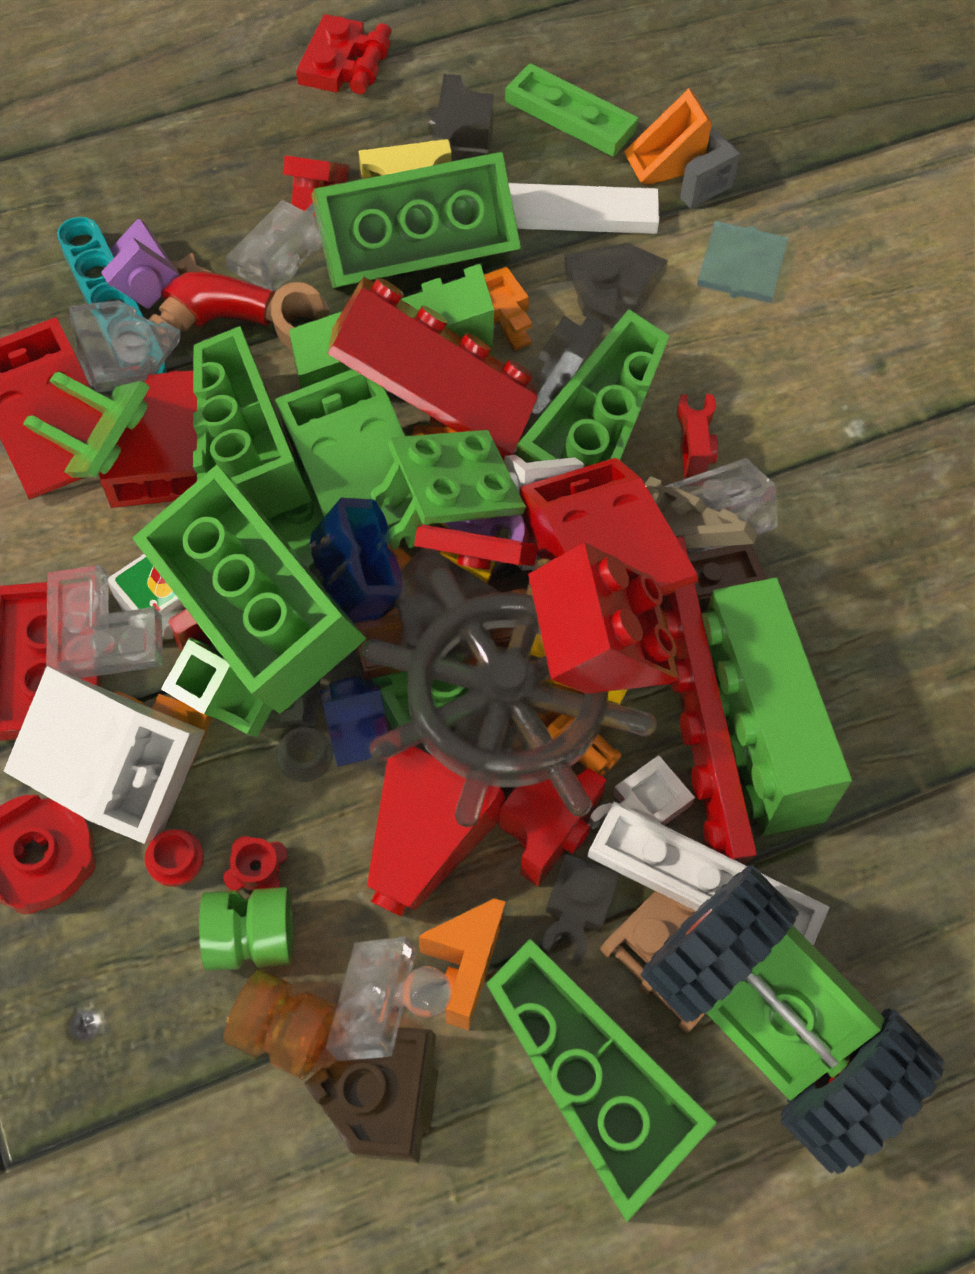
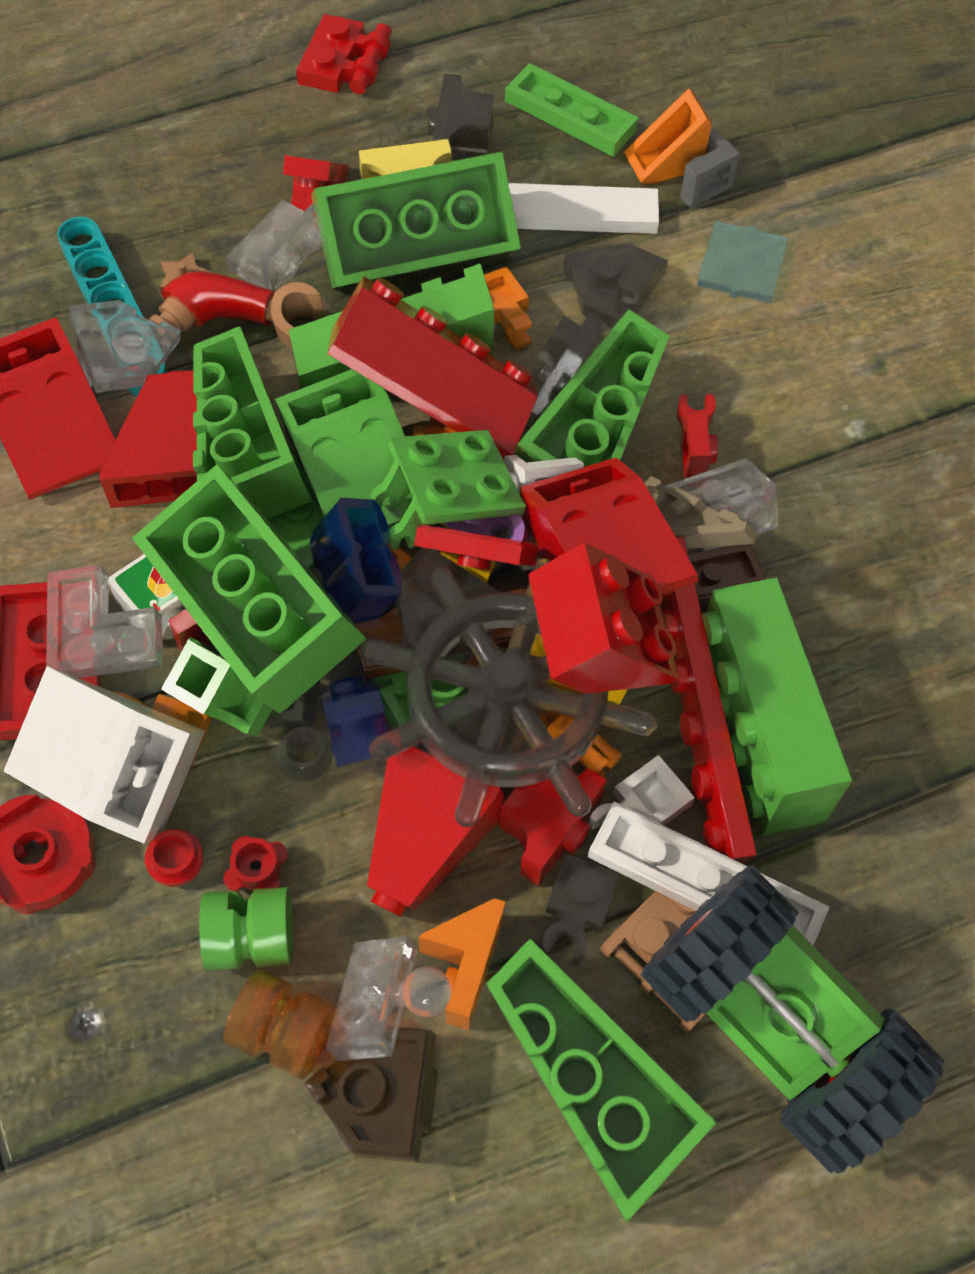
bright green plate [23,371,150,477] -> none
medium lavender bracket [101,219,180,309] -> none

